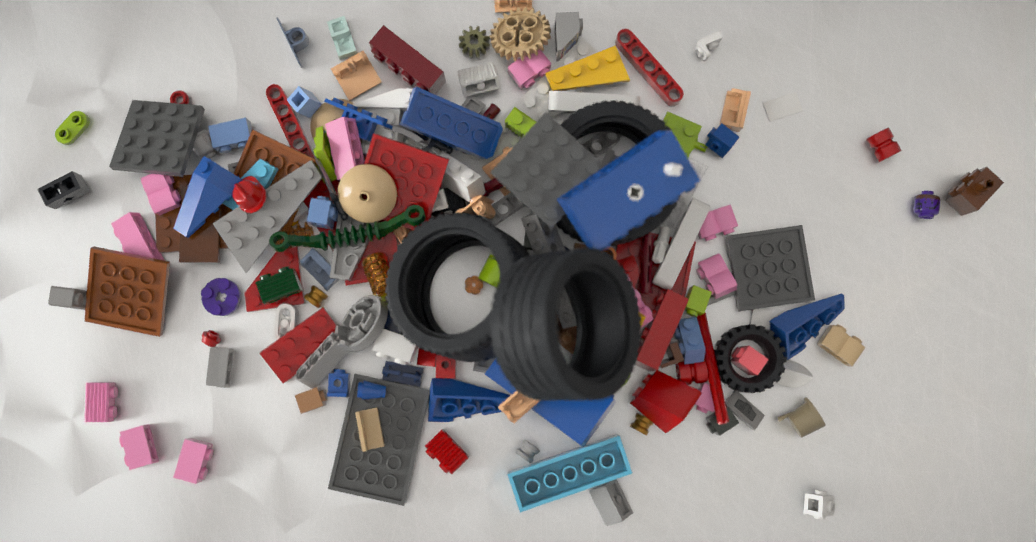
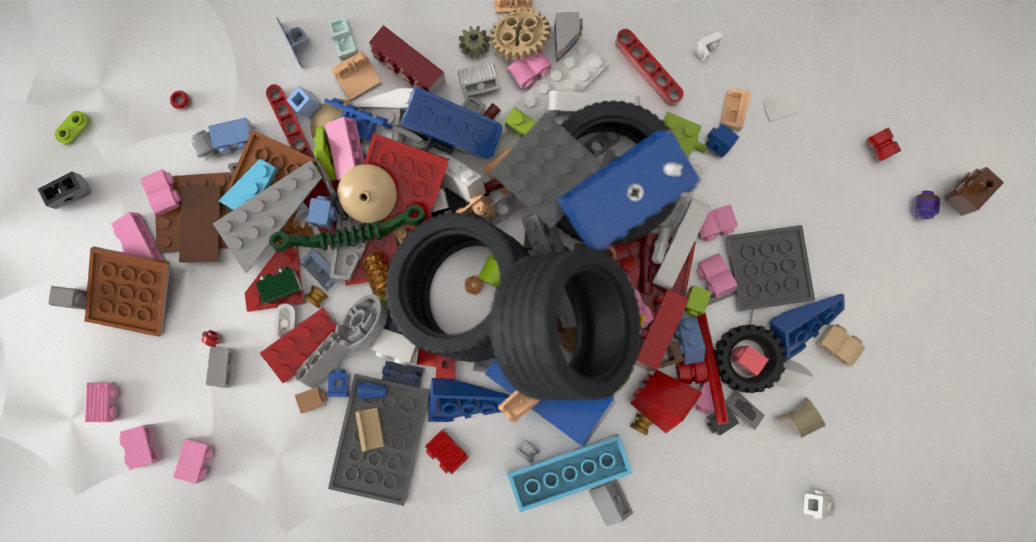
dark grey plate [109,100,205,177] -> none
blue wedge [173,156,243,238] -> none
dark purple plate [201,278,242,316] -> none
red piece [233,176,266,213] -> none
yellow wing [545,45,630,91] -> none

